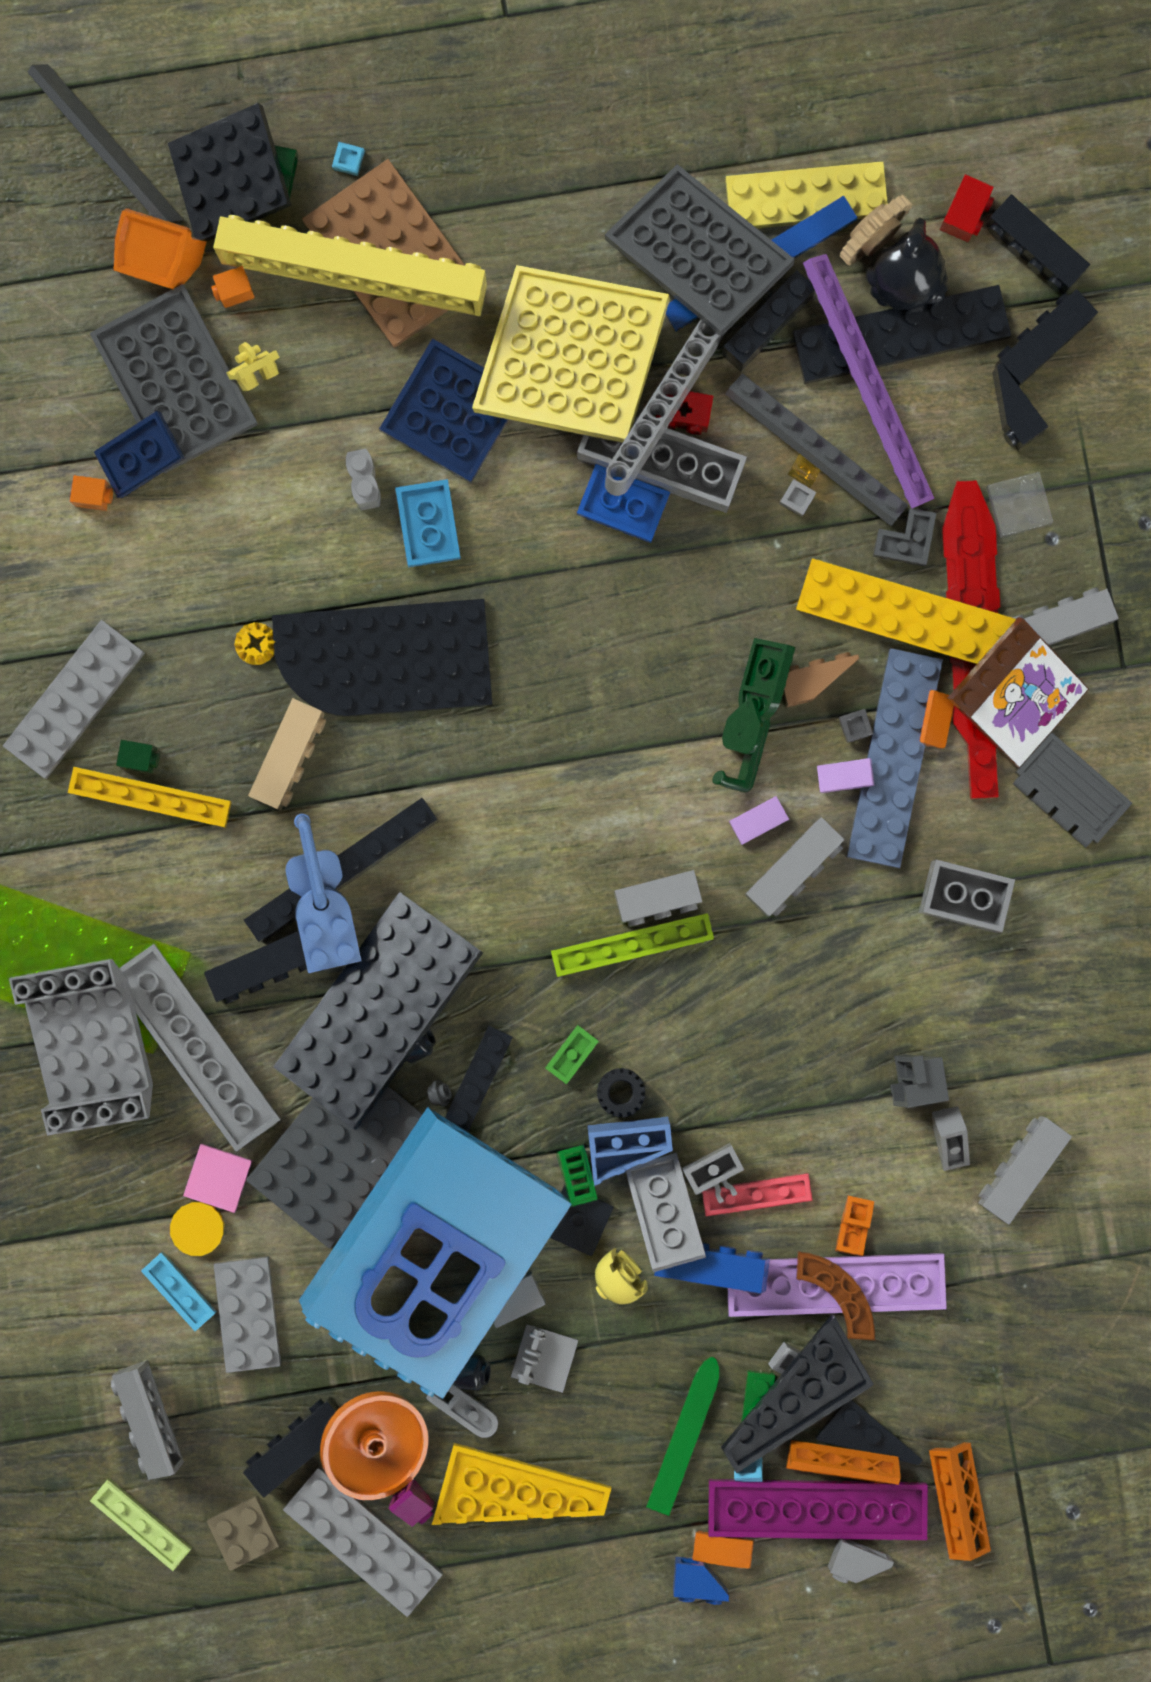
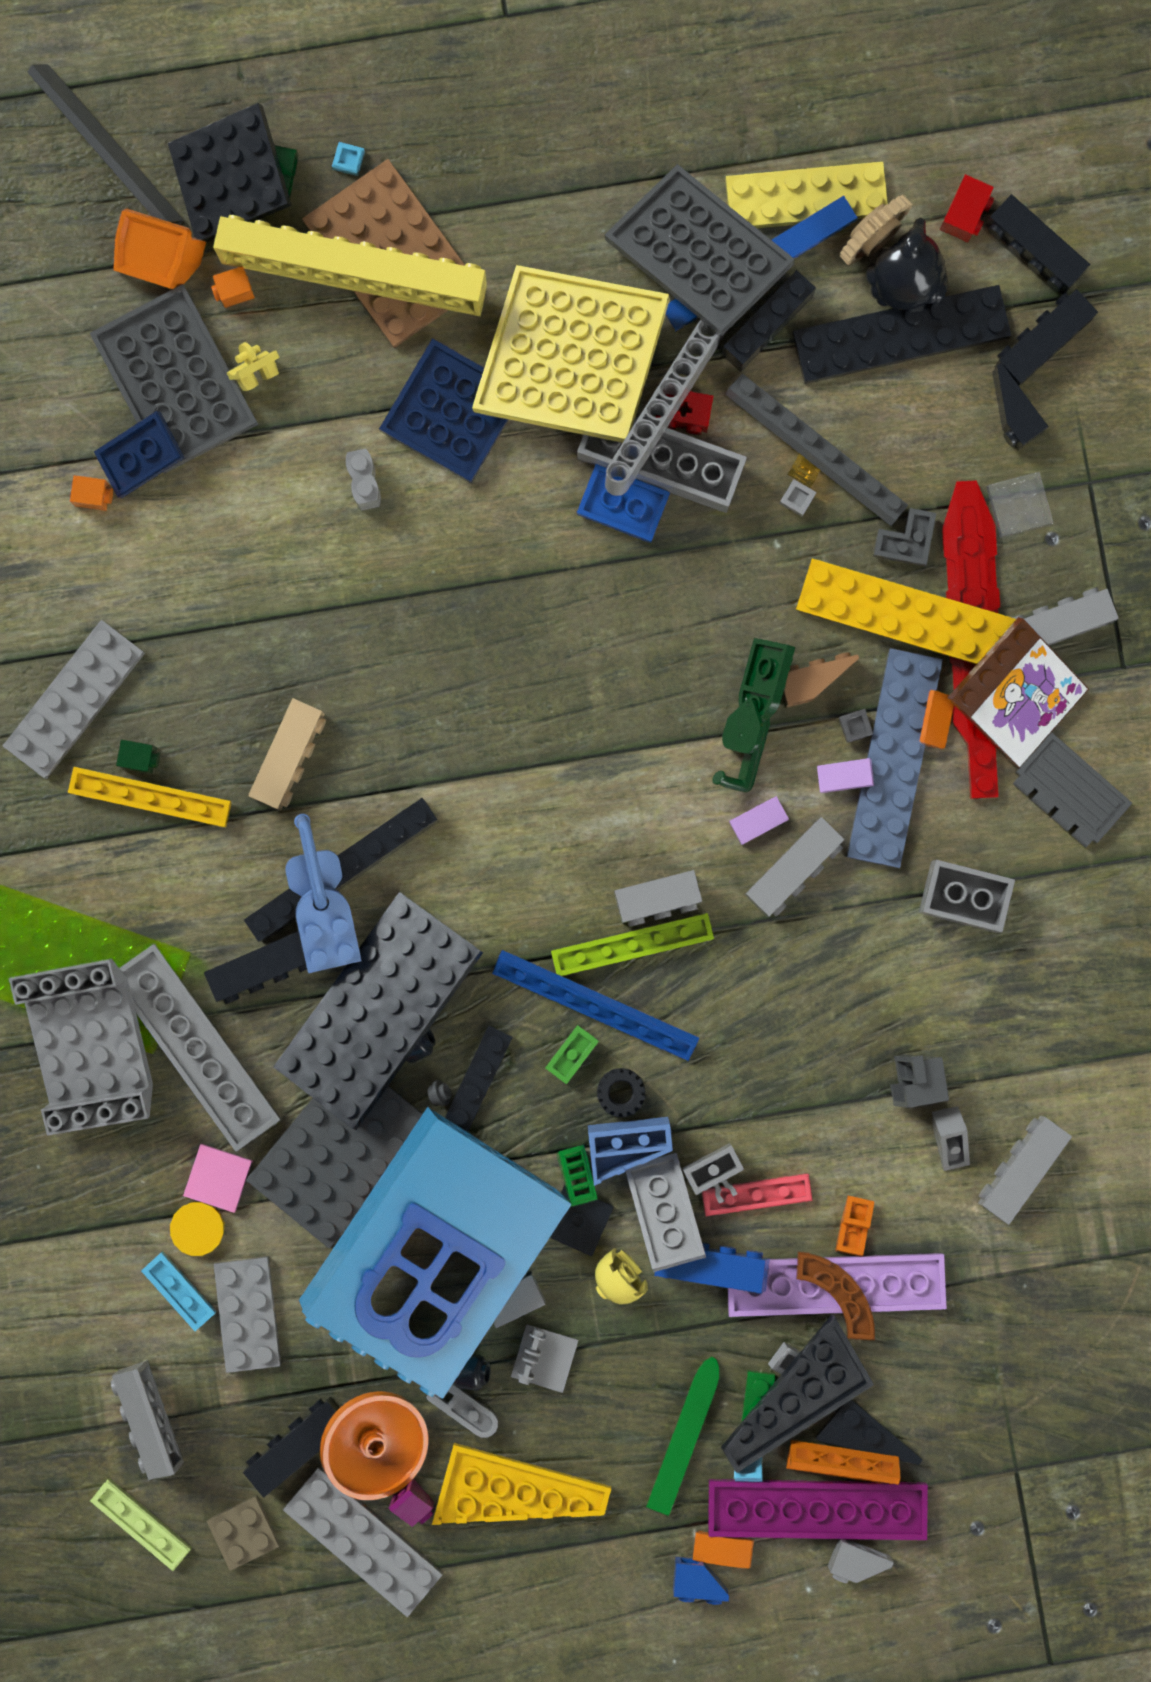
yellow gear [234,622,275,665] -> none
black plate [272,599,493,717] -> none
dark azure plate [395,479,461,568] -> none
medium lavender plate [803,254,935,508] -> none
orange fence [929,1442,991,1561] -> none
none -> blue tile [492,950,699,1061]

